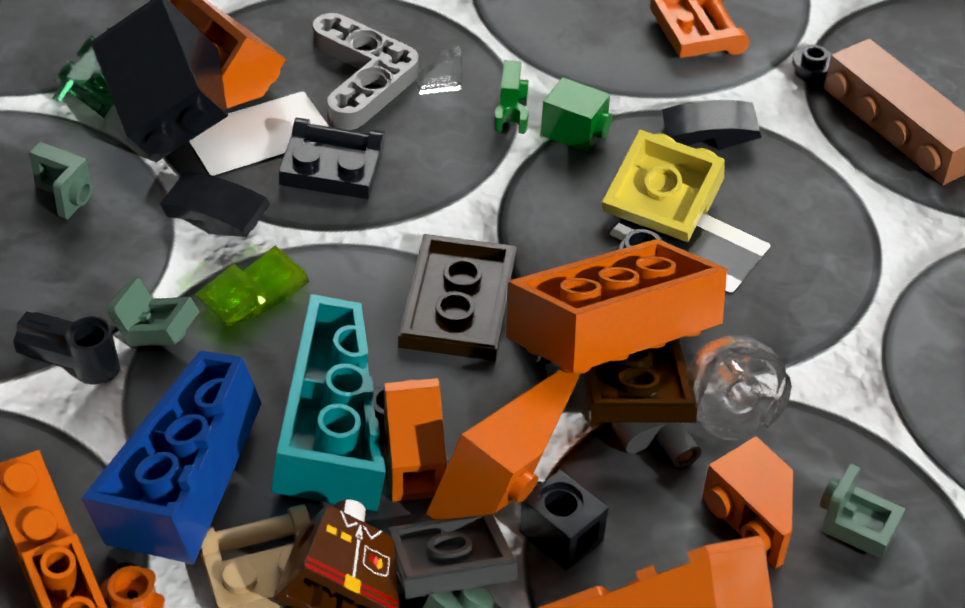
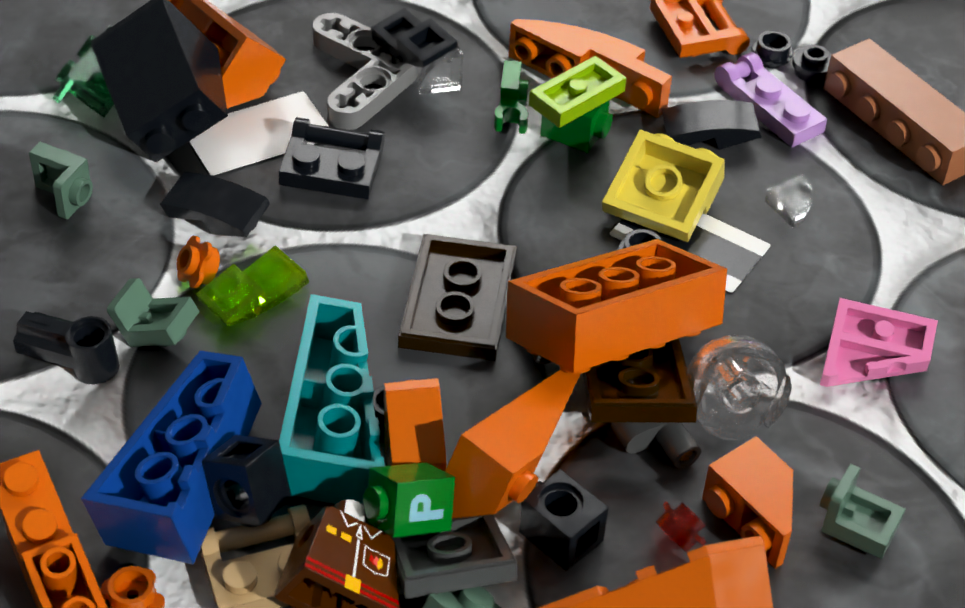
none -> orange plate [177,235,220,289]
none -> black brick [202,435,292,527]
none -> green brick [363,462,455,538]
none -> black slope [371,8,458,68]
none -> orange slope [508,19,672,118]
none -> lime plate [529,55,626,128]
none -> clear red plate [655,501,707,552]
none -> lavender plate [715,52,827,147]
none -> black plate [752,30,794,69]
none -> clear tile [765,175,812,228]
none -> bright pink wing [820,298,938,387]

